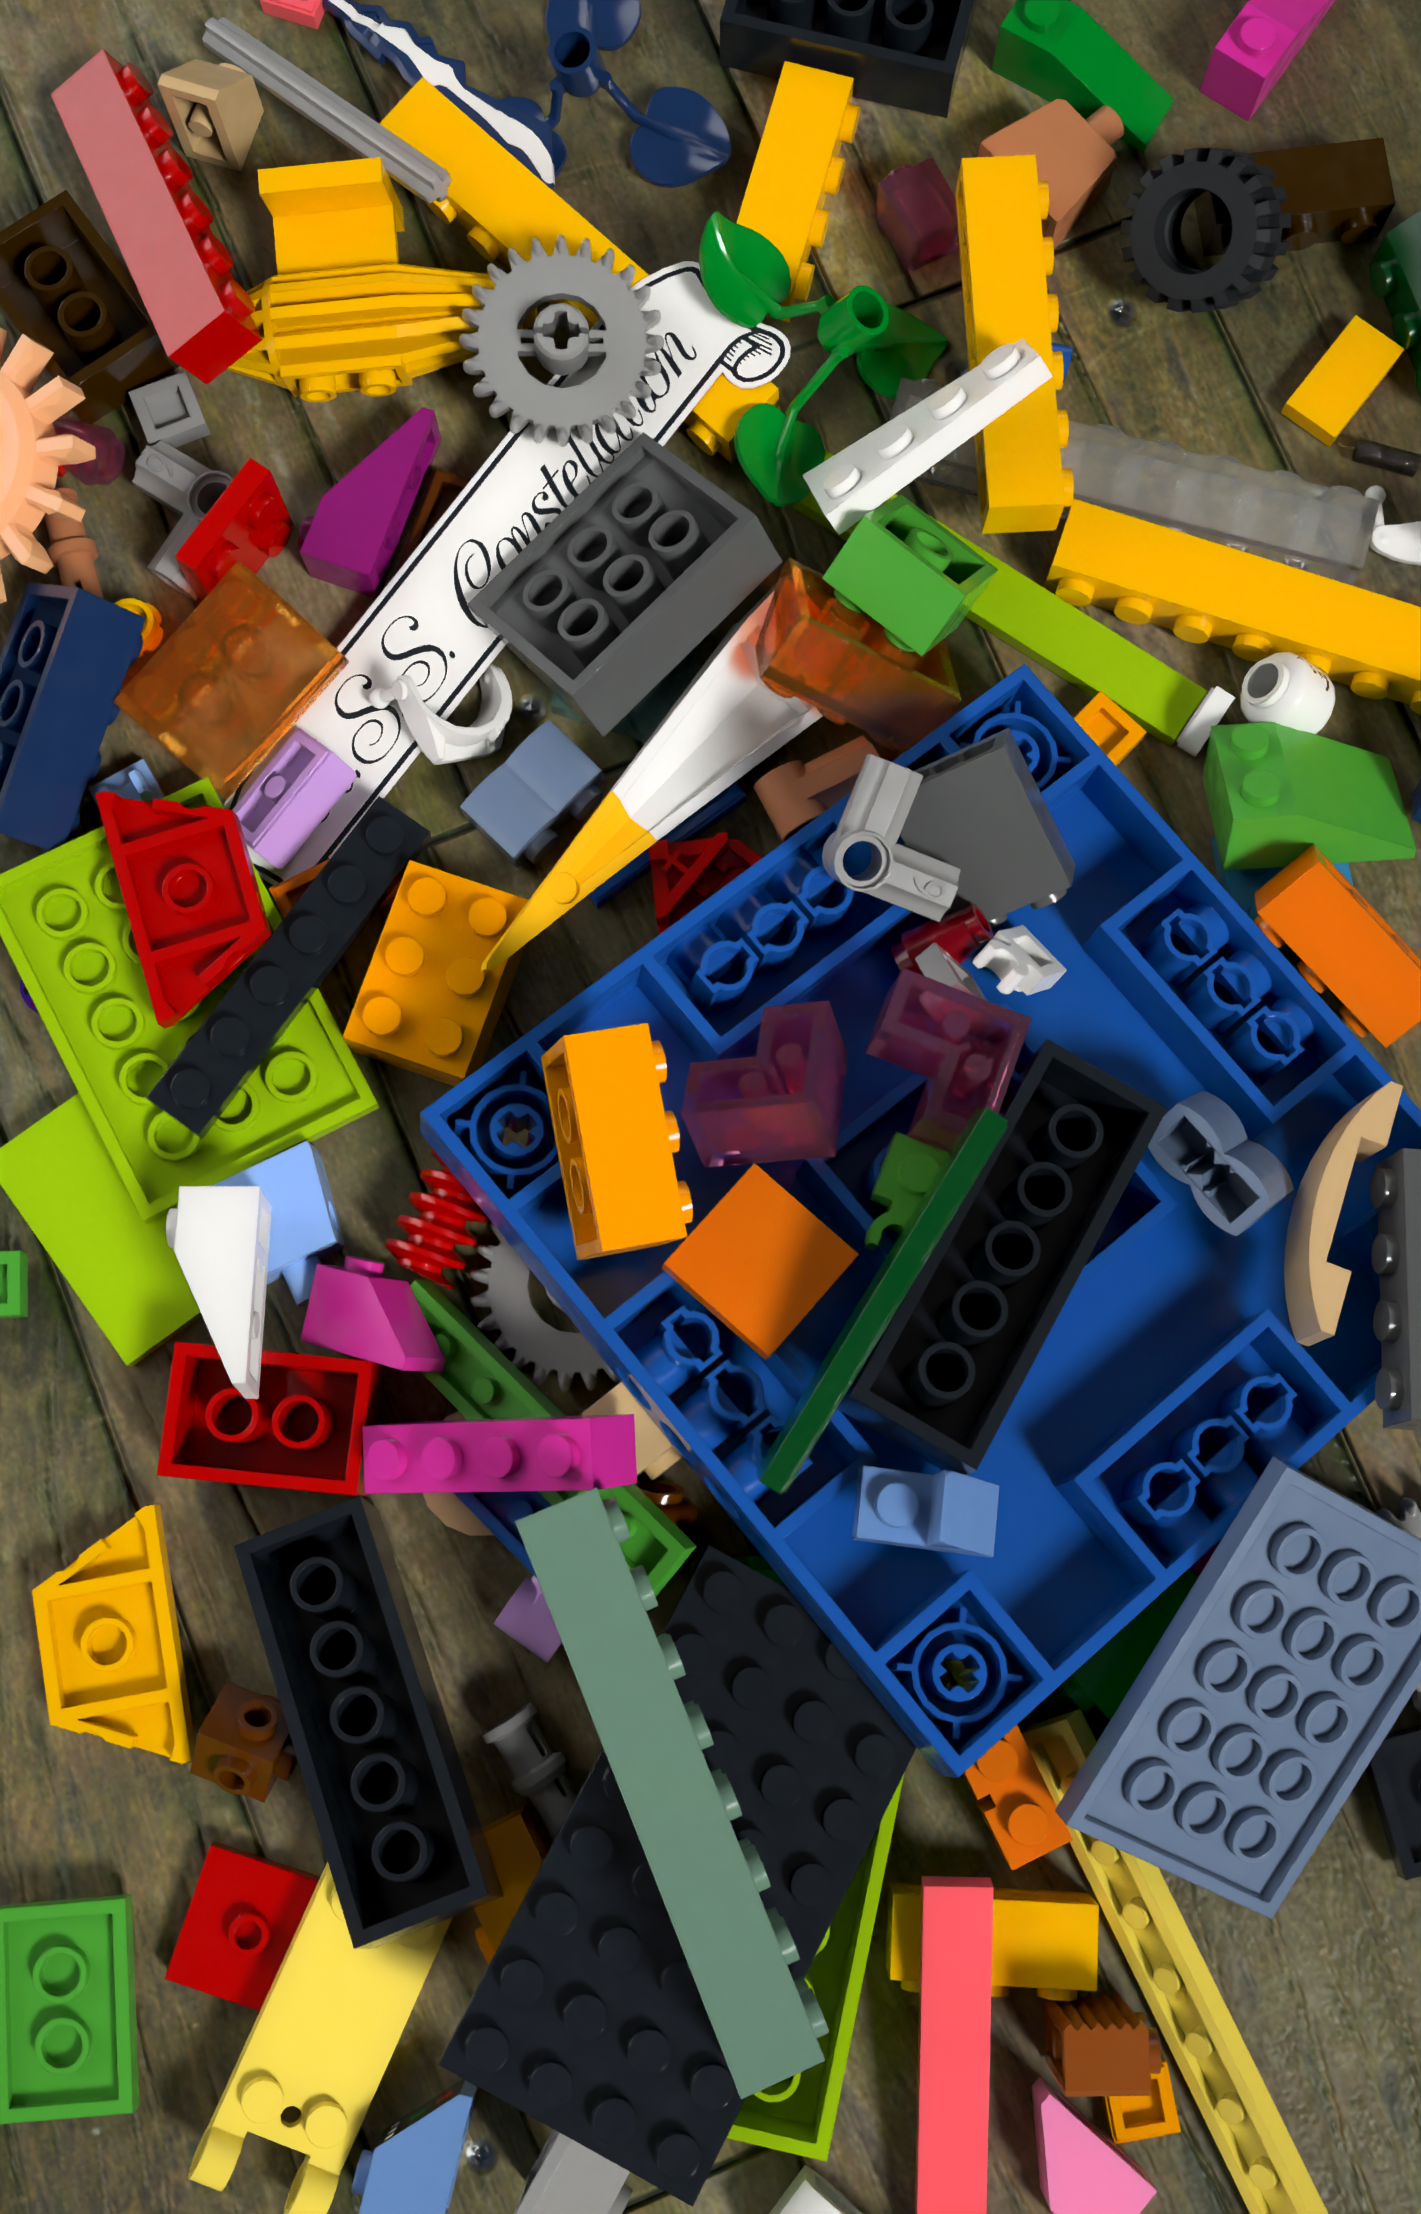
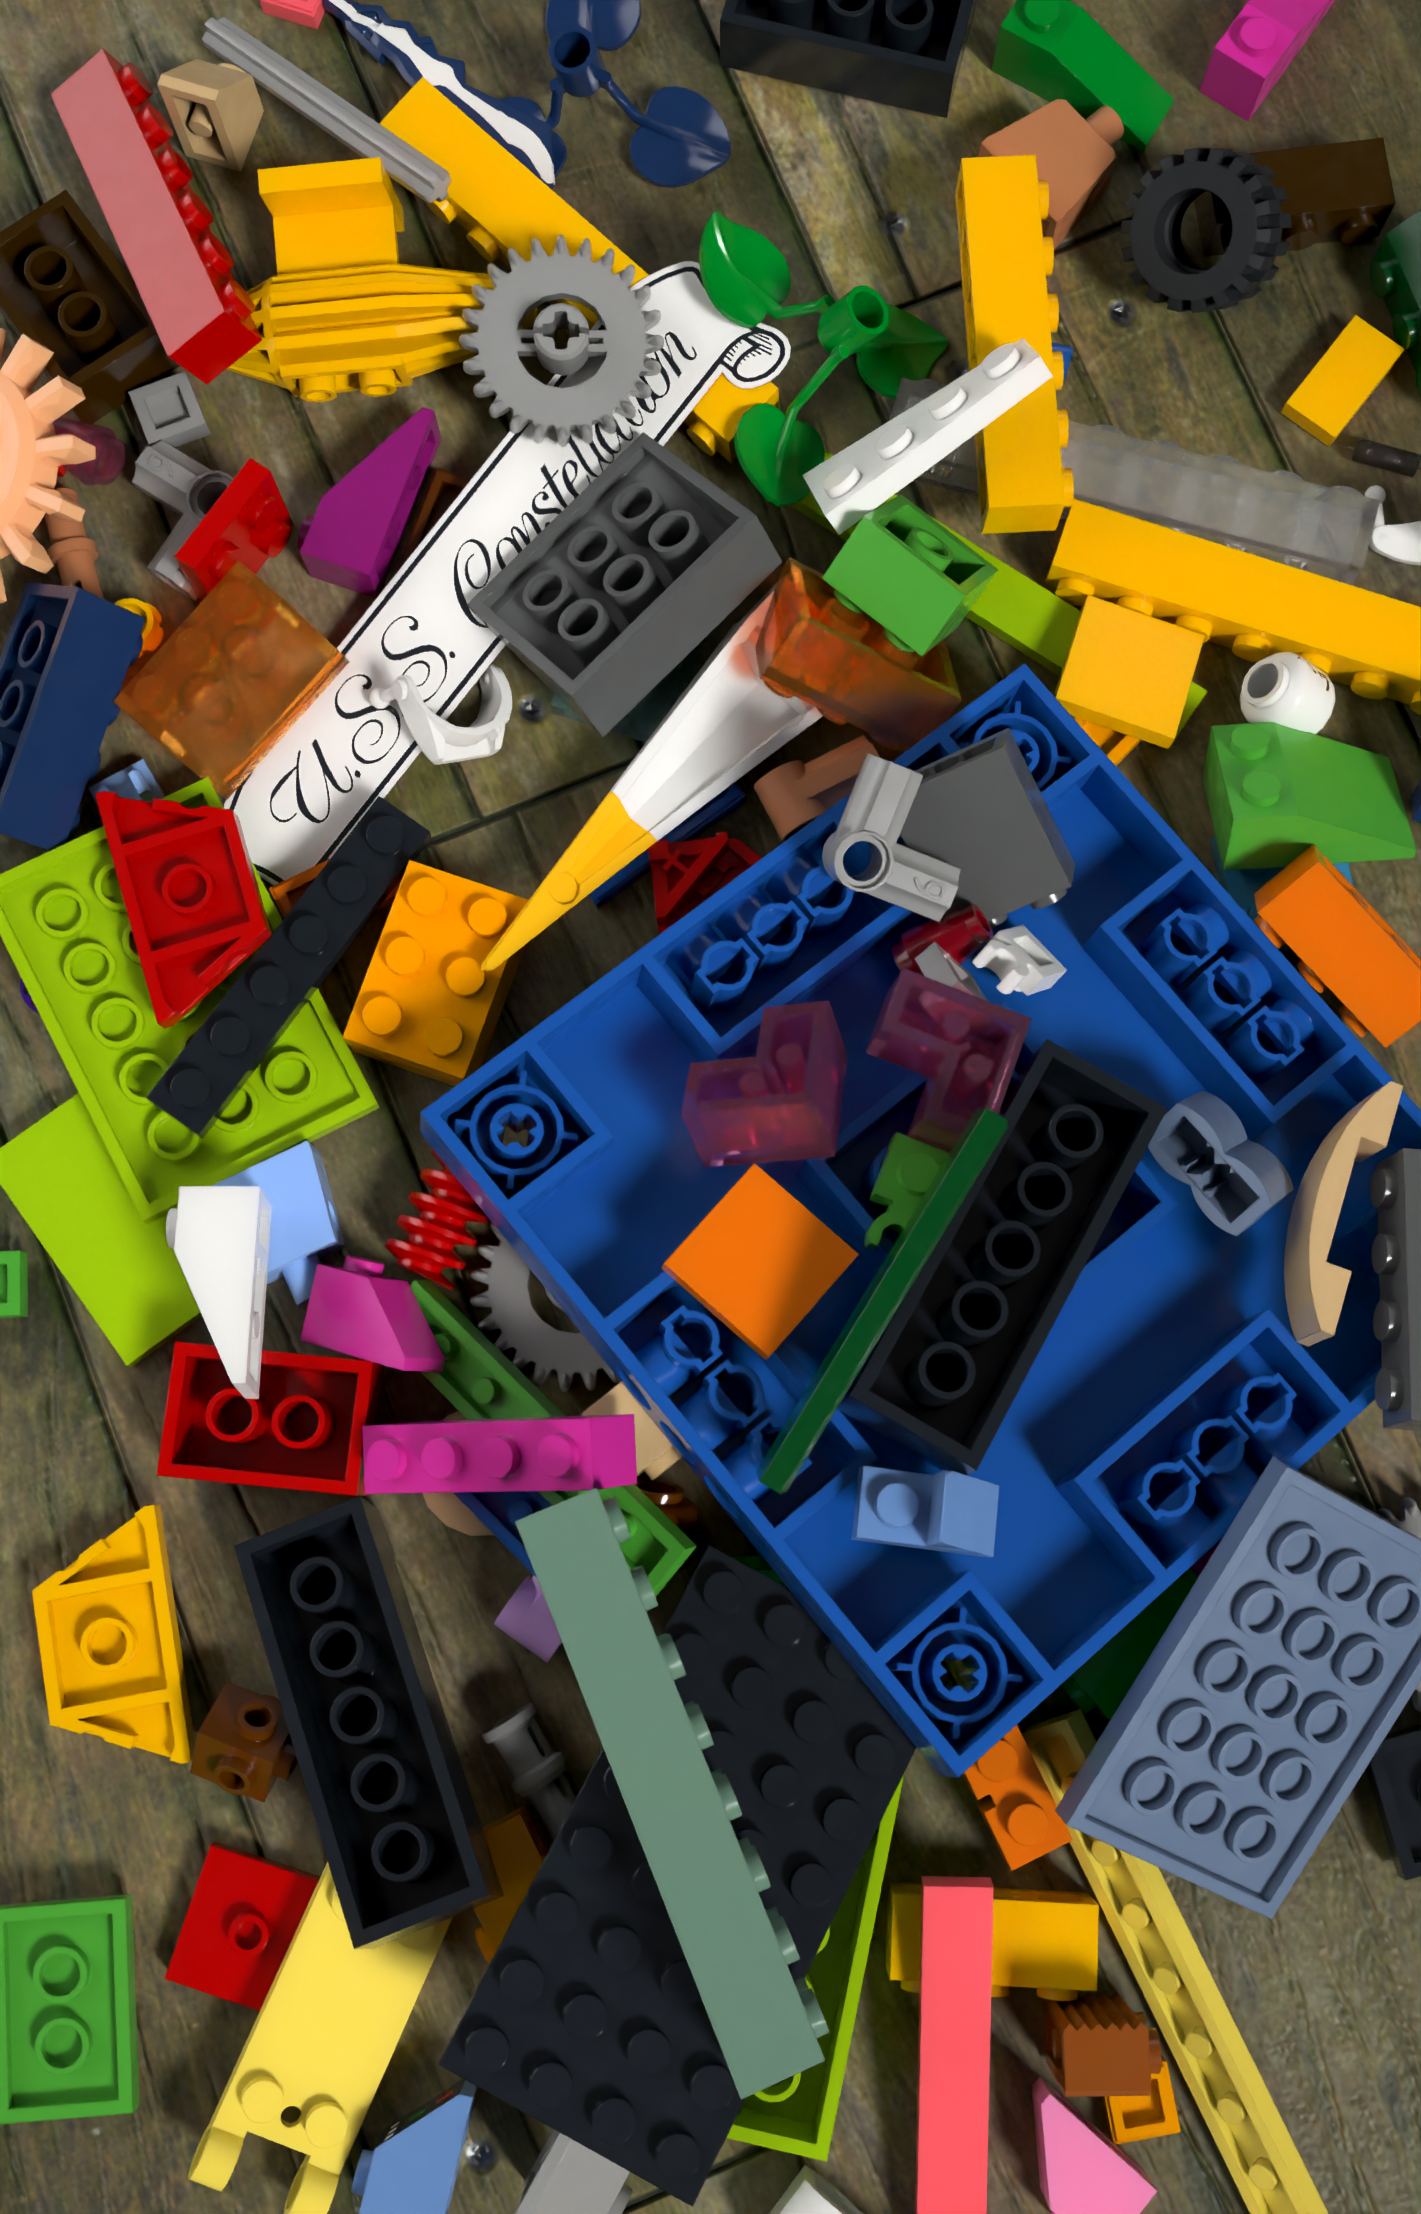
lavender slope [232,728,357,869] -> none
sand blue brick [460,720,604,868] -> none
light orange brick [541,1023,693,1261] -> none
yellow brick [736,61,861,322] -> none
clear pink brick [875,157,959,273] -> none
white tile [1176,686,1235,757] -> none
none -> yellow tile [1054,595,1205,749]

